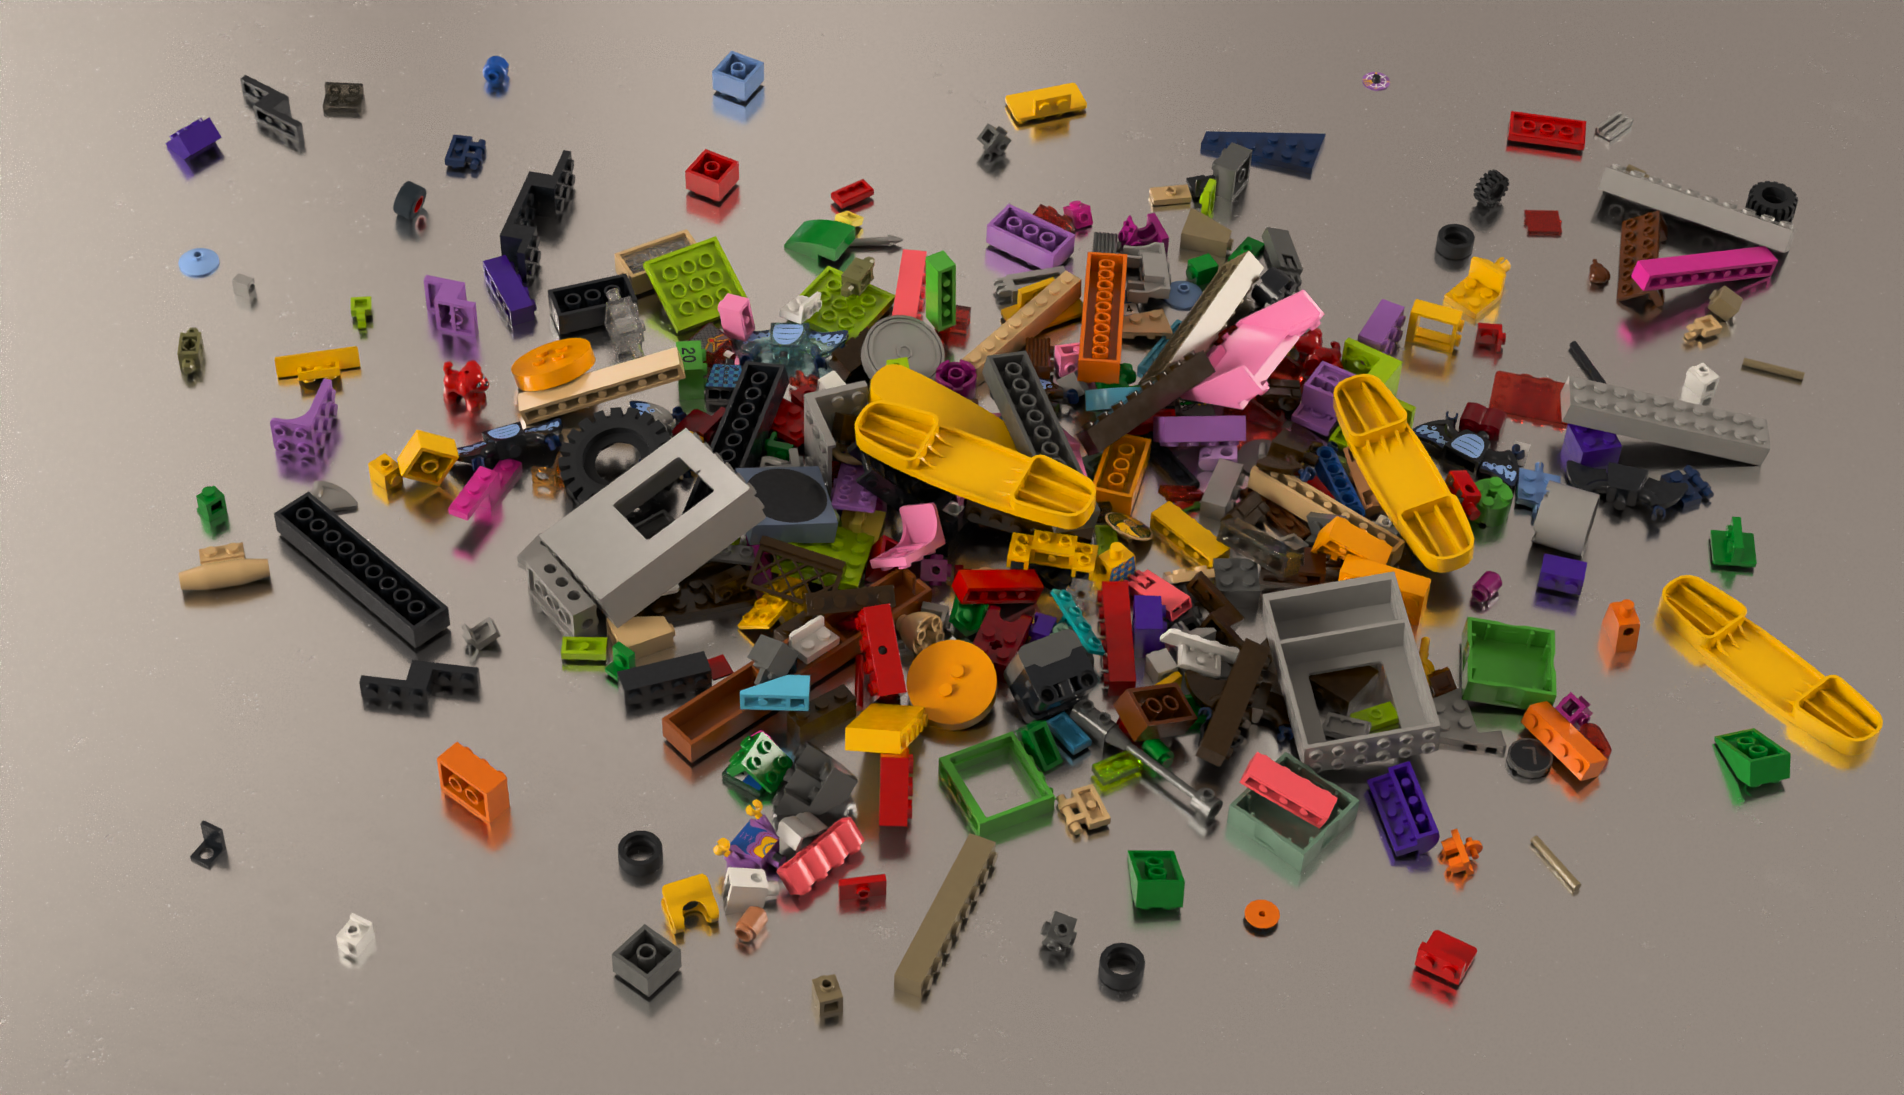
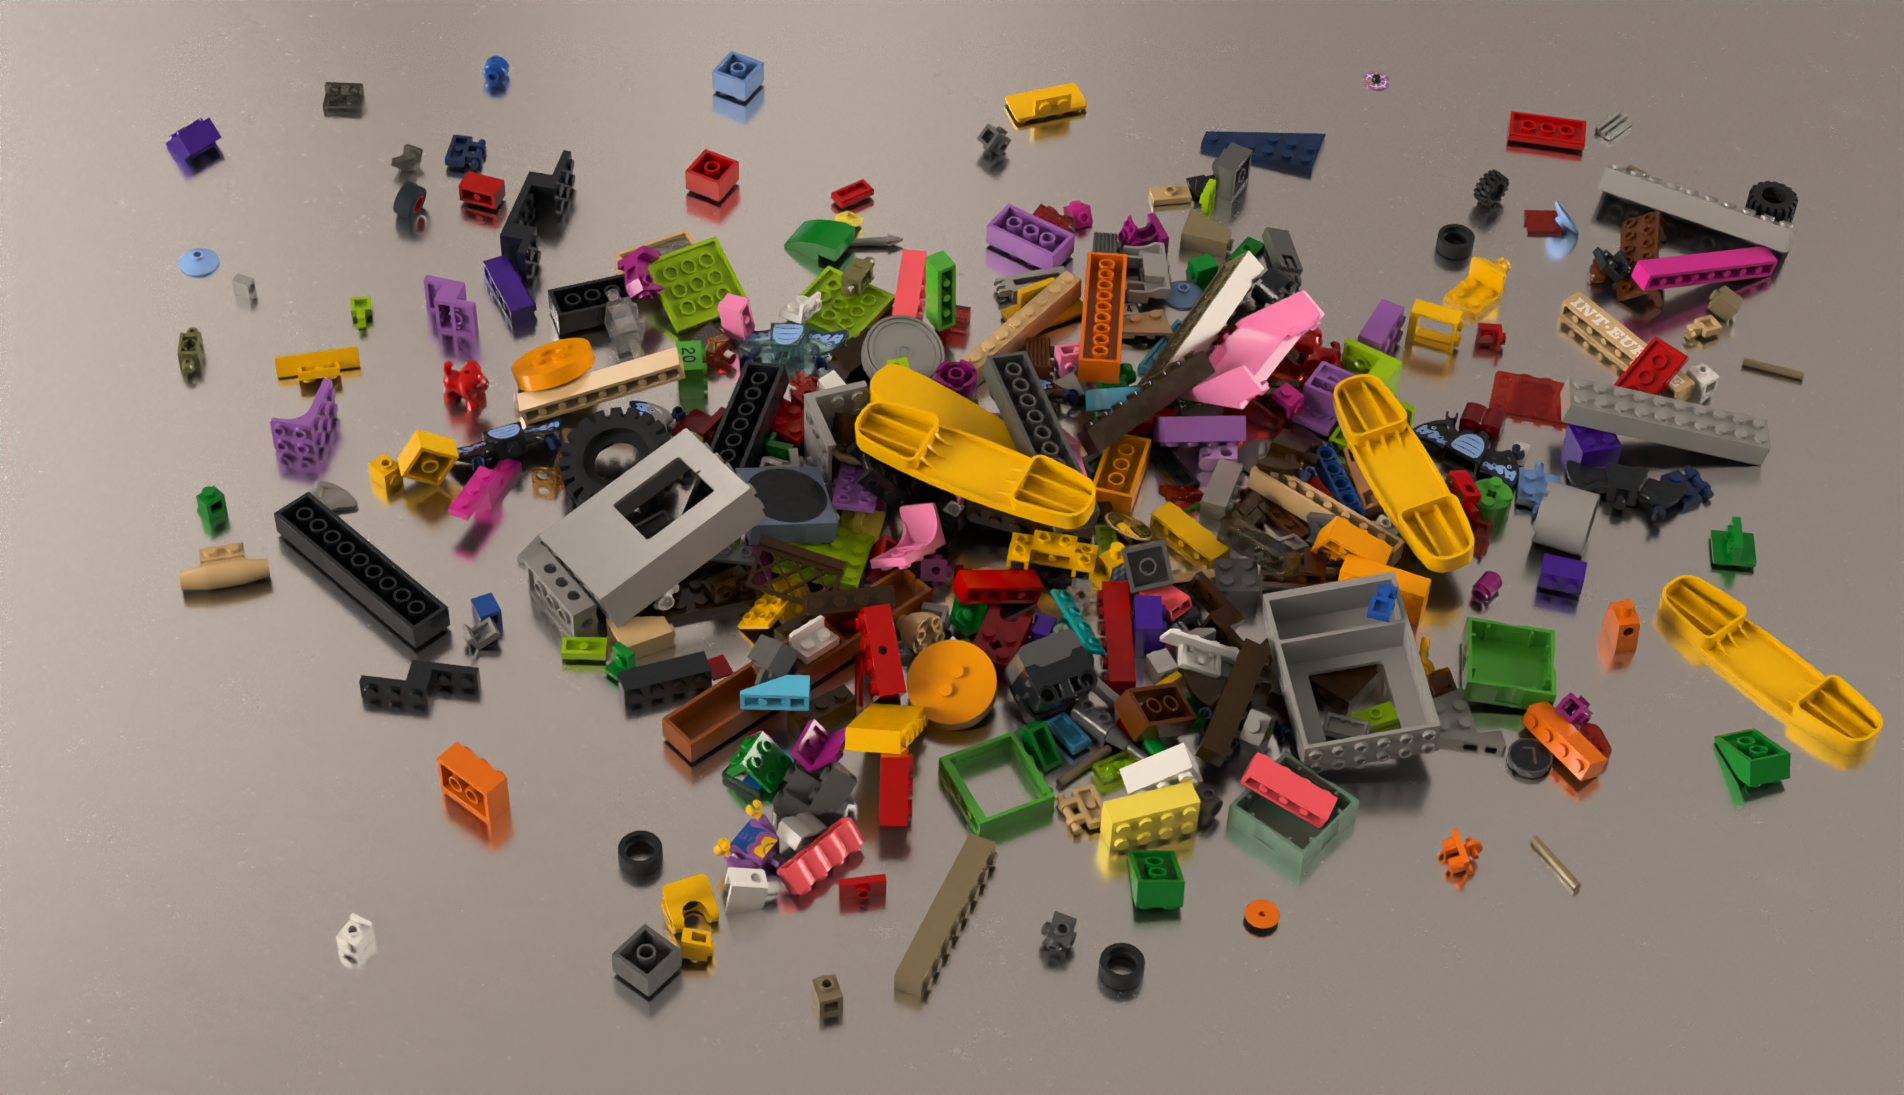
black bracket [190,820,227,868] -> none
black bracket [240,75,304,142] -> none
torso [705,359,742,402] -> none
nougat brick [735,906,768,942] -> none
dark purple brick [1367,761,1440,857] -> none
red bracket [1415,930,1477,985] -> none
black bar [1569,341,1606,384] -> none
none -> clear smoke bracket [391,144,423,173]
none -> red brick [458,171,506,209]
none -> blue brick [471,592,503,627]
none -> magenta tile [617,245,664,300]
none -> white plate [653,589,675,611]
none -> yellow brick [679,927,715,962]
none -> magenta bracket [790,719,846,772]
none -> dark tan bar [1056,745,1112,787]
none -> light grey tile [1085,678,1120,708]
none -> light yellow brick [1100,781,1201,852]
none -> white brick [1119,743,1203,795]
none -> dark grey brick [1121,538,1175,593]
none -> light grey torso [1239,709,1279,754]
none -> dark pink bracket [1271,382,1304,419]
none -> blue plate [1367,582,1398,623]
none -> clear red plate [1470,519,1494,556]
none -> light blue dish [1555,201,1579,234]
none -> tan brick [1560,291,1695,401]
none -> black bracket [1592,247,1631,283]
none -> red plate [1614,336,1689,395]

